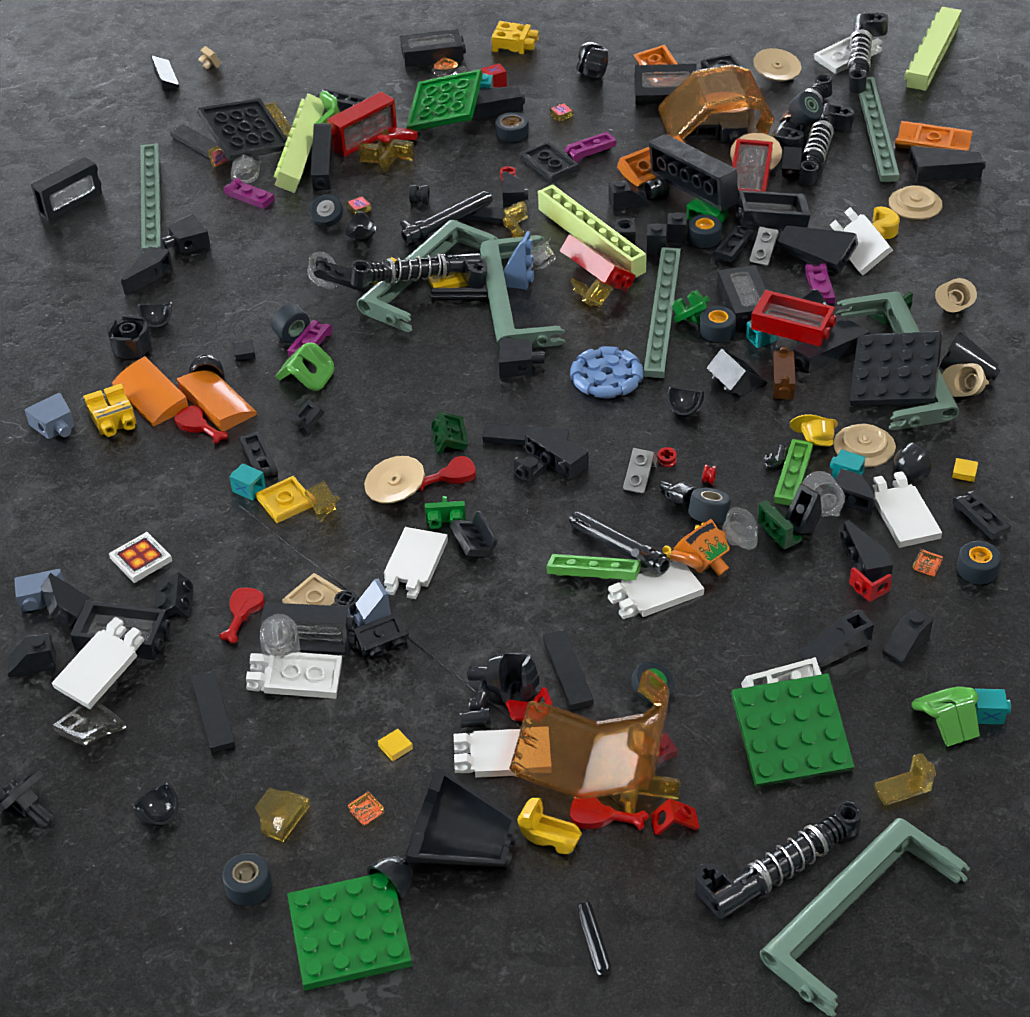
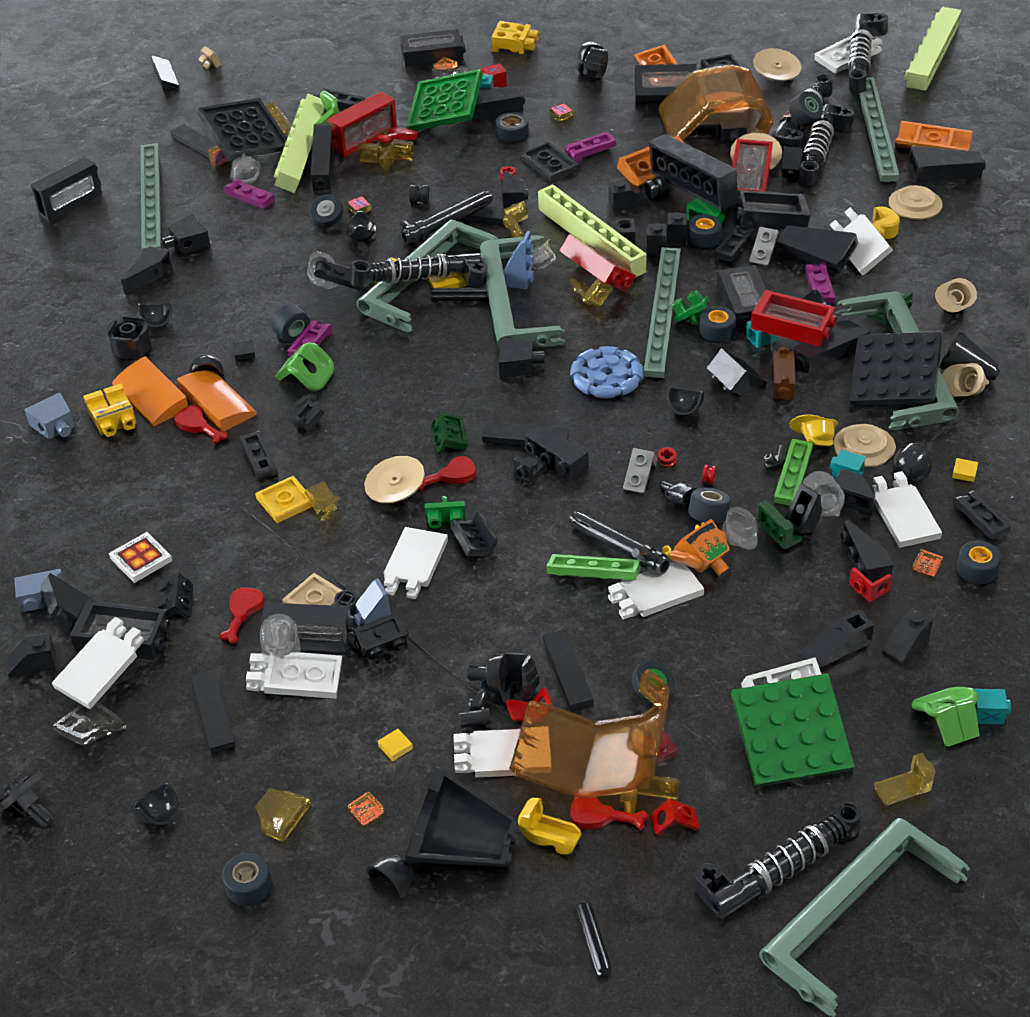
teal brick [229,463,266,501] -> none
green plate [287,873,412,991] -> none

